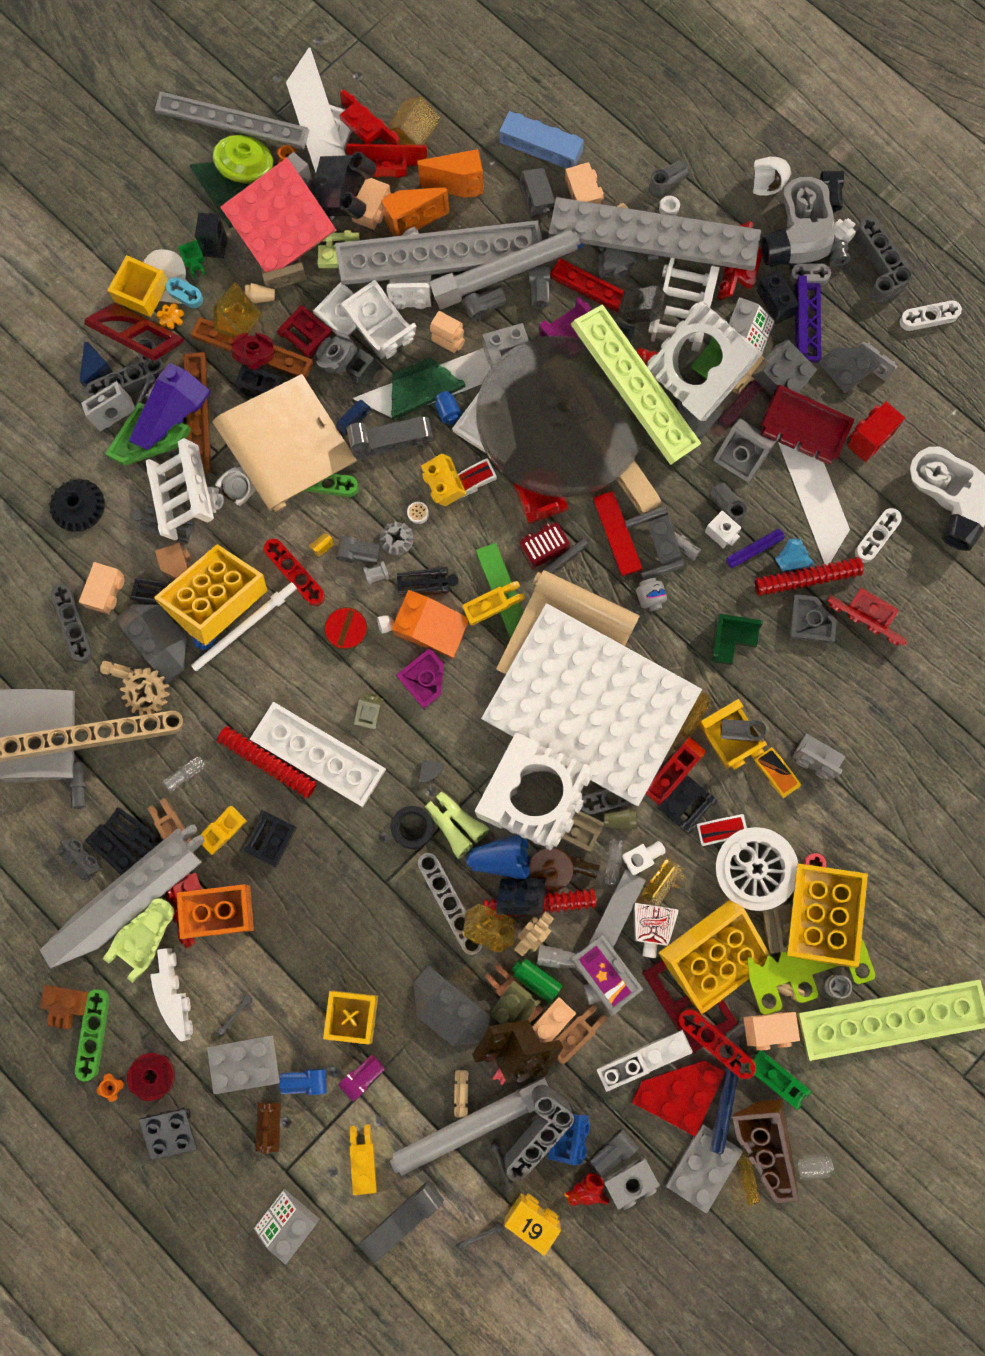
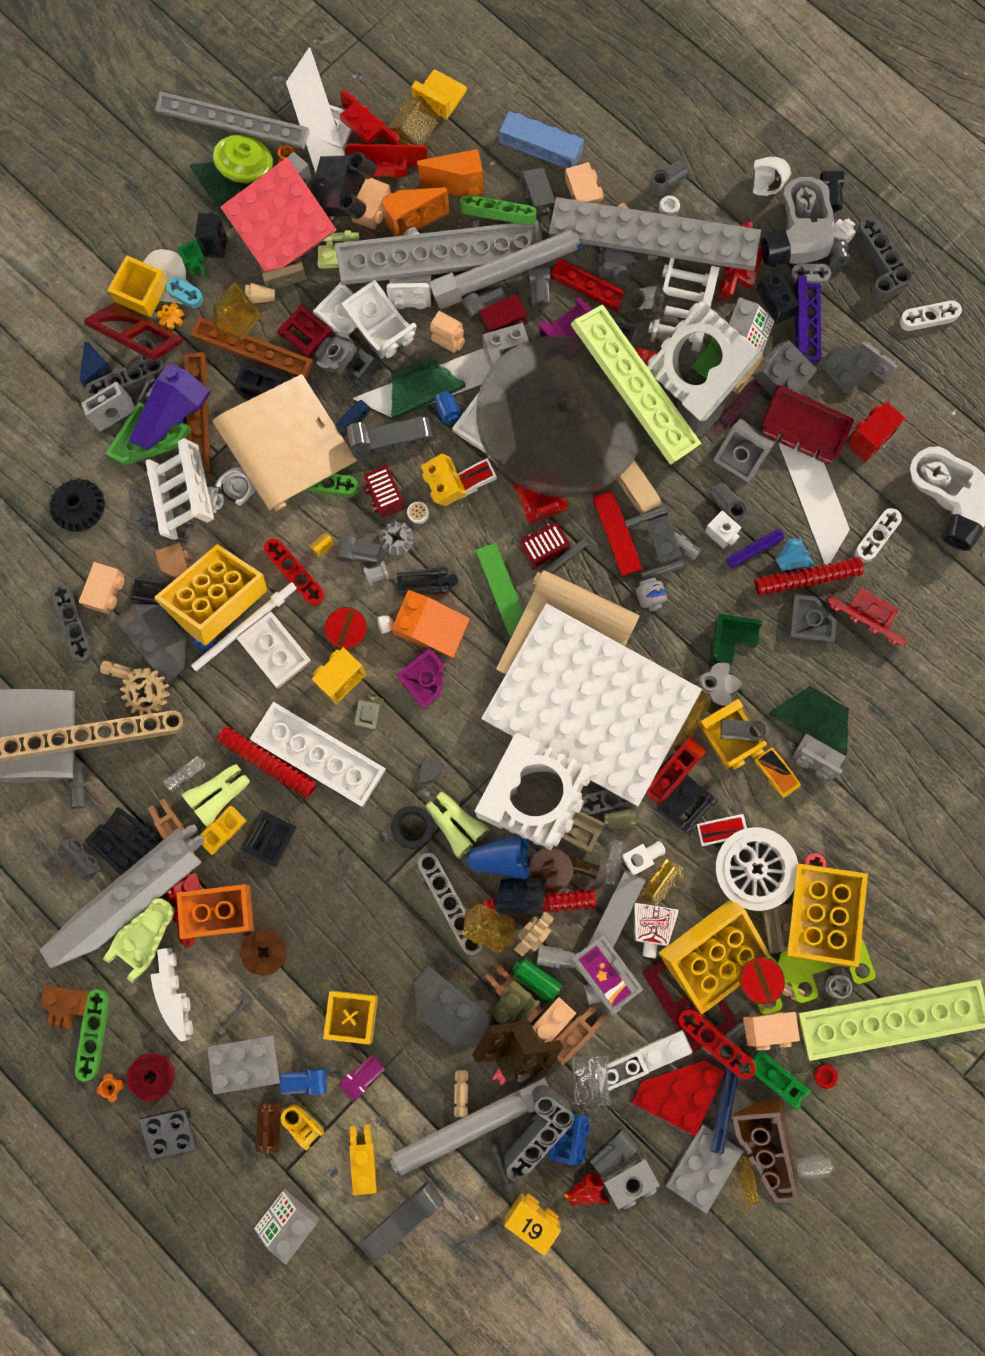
dark red plate [231,333,274,369] -> none
yellow hinge [462,581,525,626] -> none
none -> yellowish green piece [181,764,250,827]
none -> white plate [237,612,312,689]
none -> reddish brown plate [239,929,287,976]
none -> yellow piece [281,1104,324,1151]
none -> yellow brick [312,647,367,705]
none -> dark red brick [362,465,405,518]
none -> yellow bracket [411,70,467,120]
none -> bright green beam [460,195,536,225]
none -> dark red brick [479,294,528,333]
none -> clear plate [572,1056,612,1106]
none -> light grey plate [698,663,742,706]
none -> red piece [739,957,785,1005]
none -> clear green wing [769,686,849,756]
none -> red tile [813,1064,838,1089]

